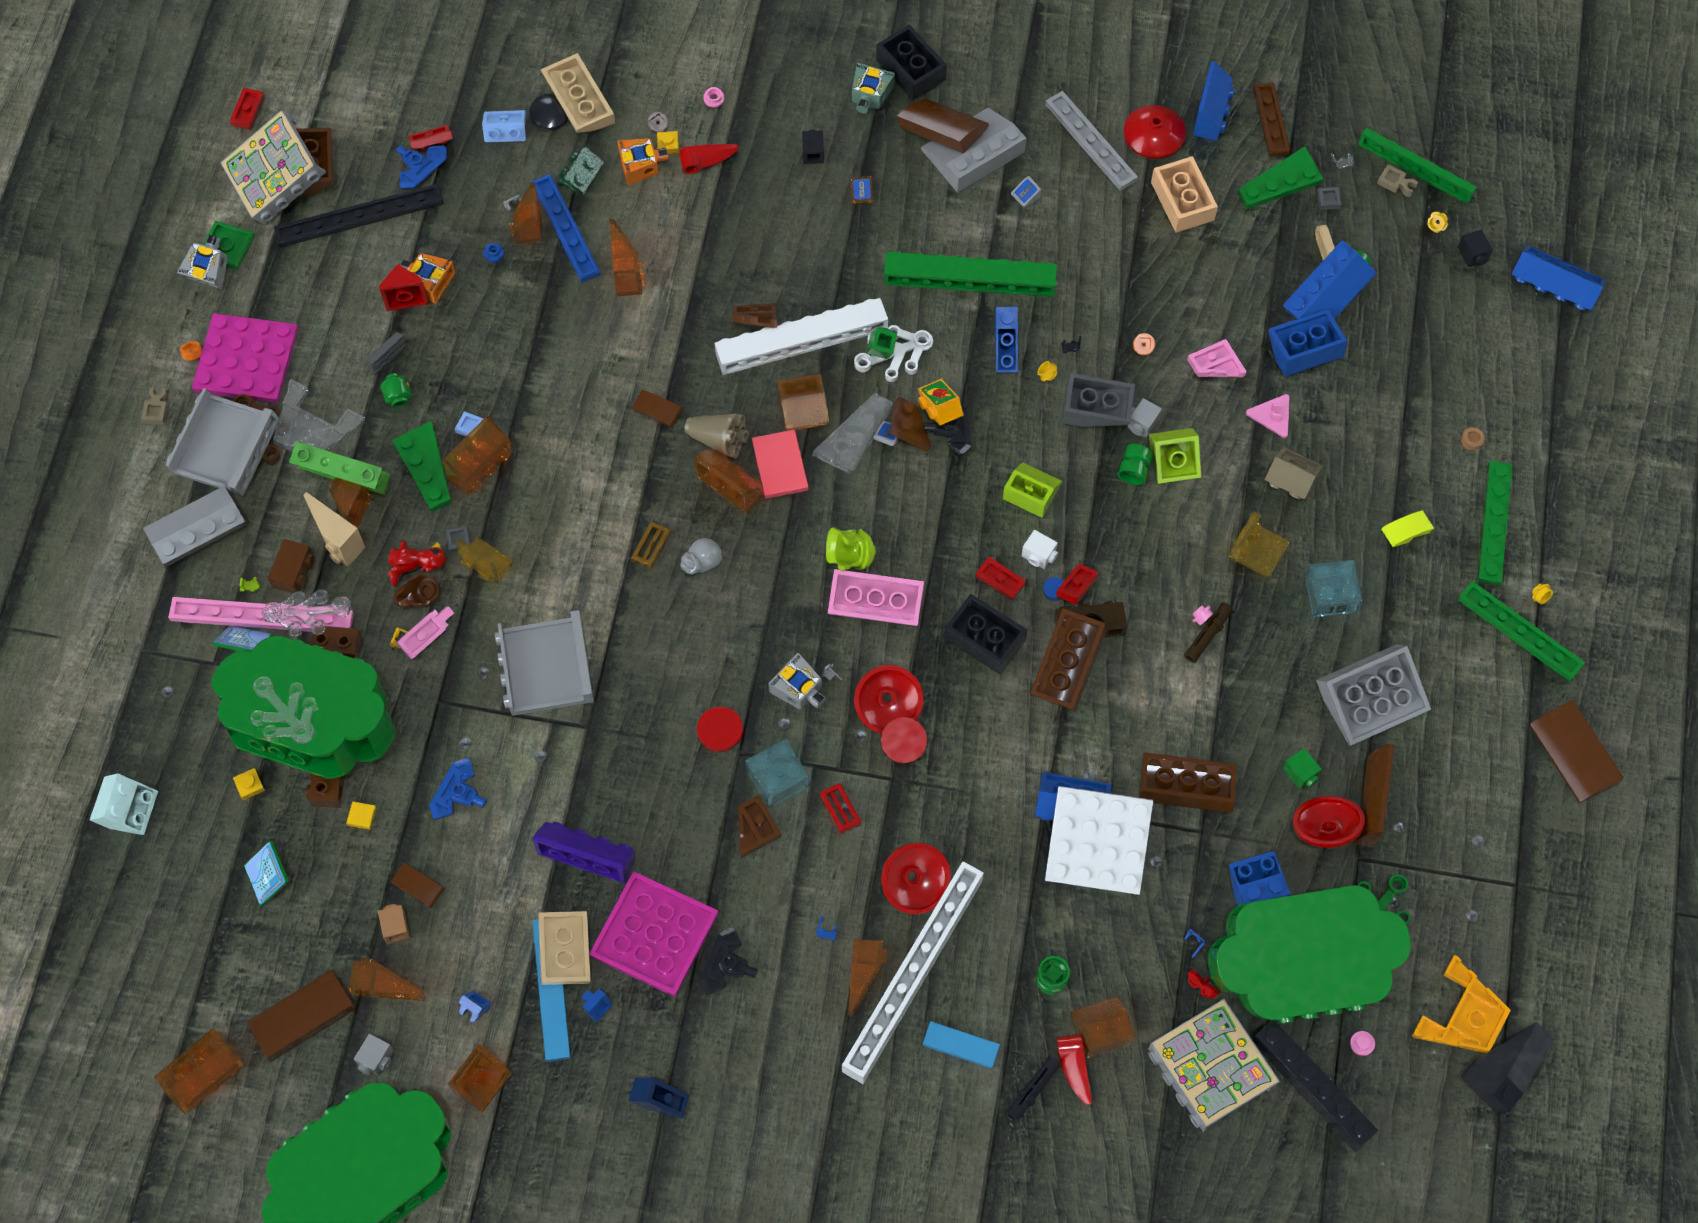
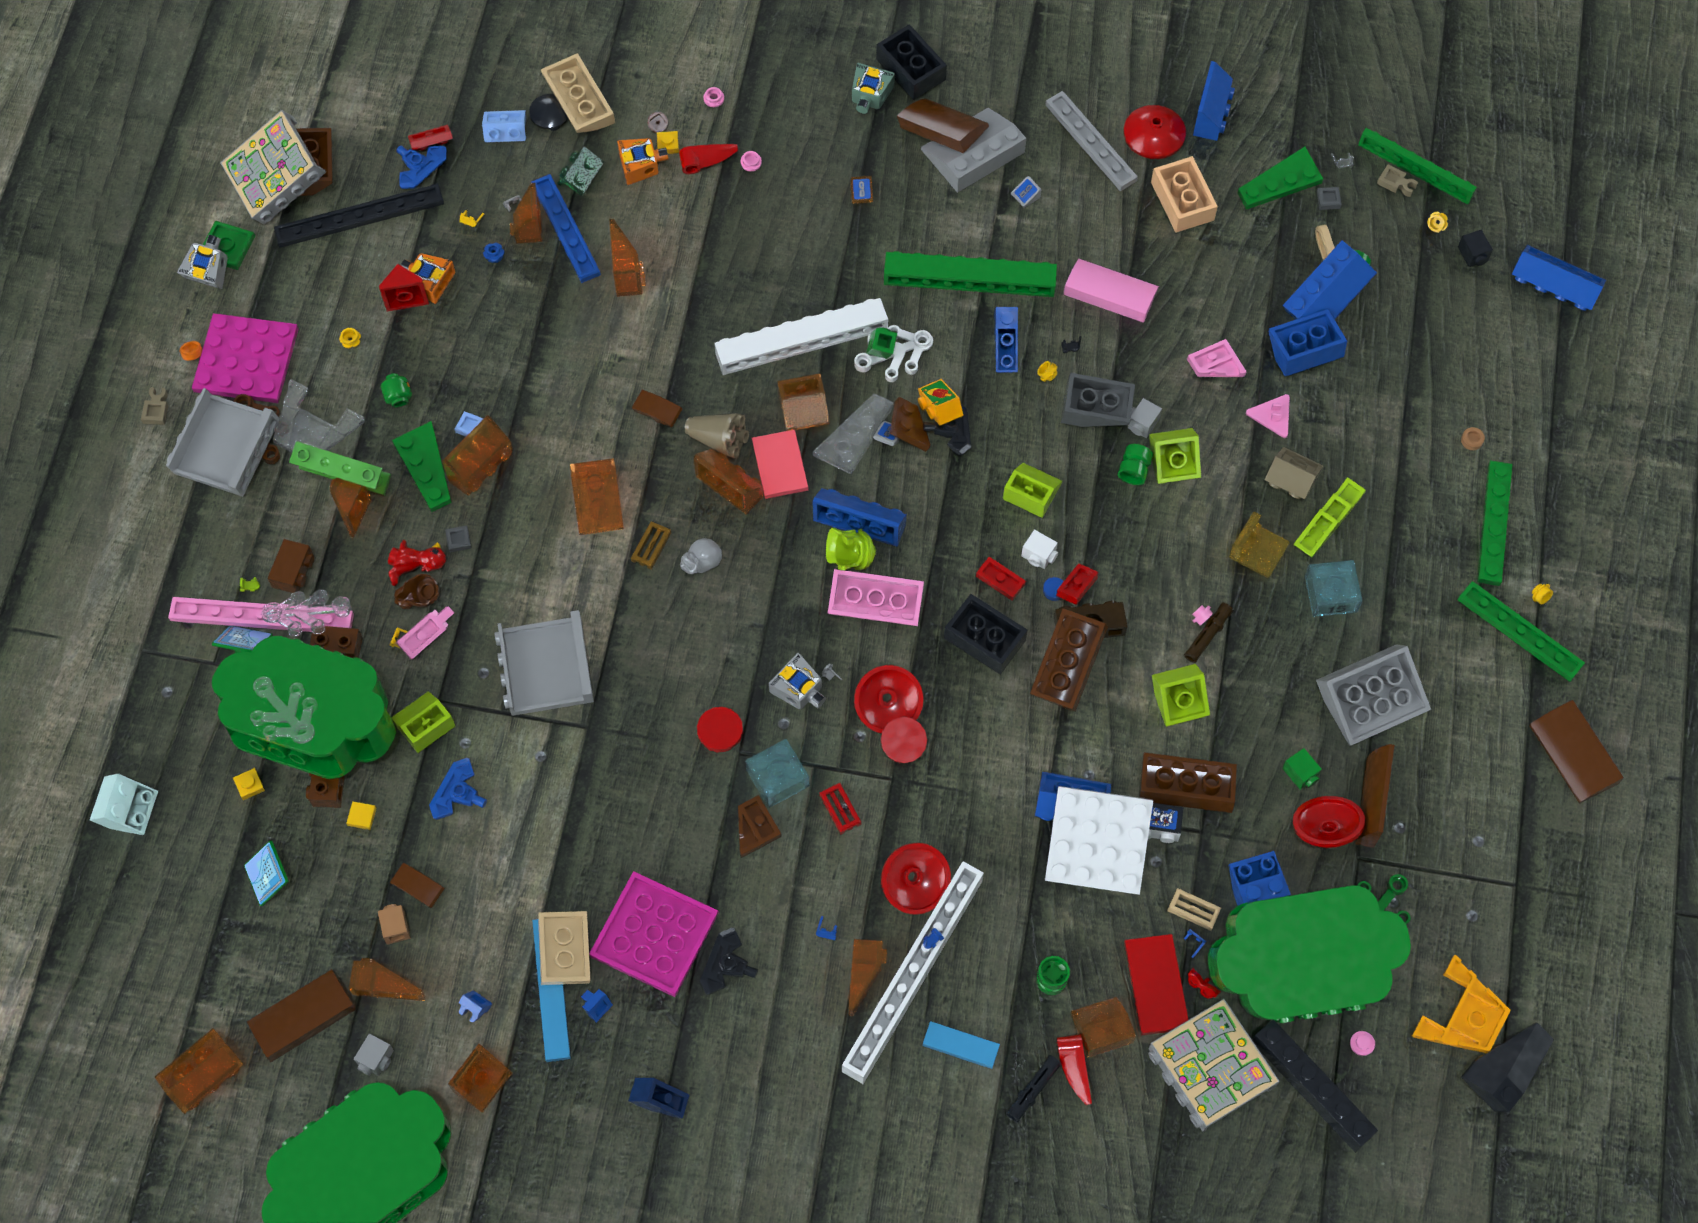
light grey slope [143,486,246,568] -> none
red plate [230,88,265,130] -> none
tan slope [303,492,365,567] -> none
dark grey tile [367,332,406,375] -> none
clear yellow bracket [456,537,513,584] -> none
dark purple slope [532,822,636,884] -> none
reddish brown wing [733,303,777,328] -> none
black brick [802,130,824,164] -> none
tile [1133,333,1155,356] -> none
reddish brown tile [1253,83,1290,157] -> none
neon yellow slope [1382,510,1434,547] -> none
none -> yellow plate [339,328,361,348]
none -> lime slope [391,691,455,753]
none -> yellow piece [460,210,484,227]
none -> clear orange slope [570,458,624,535]
none -> bright pink plate [741,151,762,172]
none -> blue slope [813,488,907,547]
none -> blue piece [923,928,944,949]
none -> bright pink slope [1064,259,1159,323]
none -> red tile [1124,934,1189,1036]
none -> brick [1148,803,1184,843]
none -> lime slope [1152,664,1210,727]
none -> tan tile [1167,888,1221,931]
none -> lime slope [1294,477,1366,558]

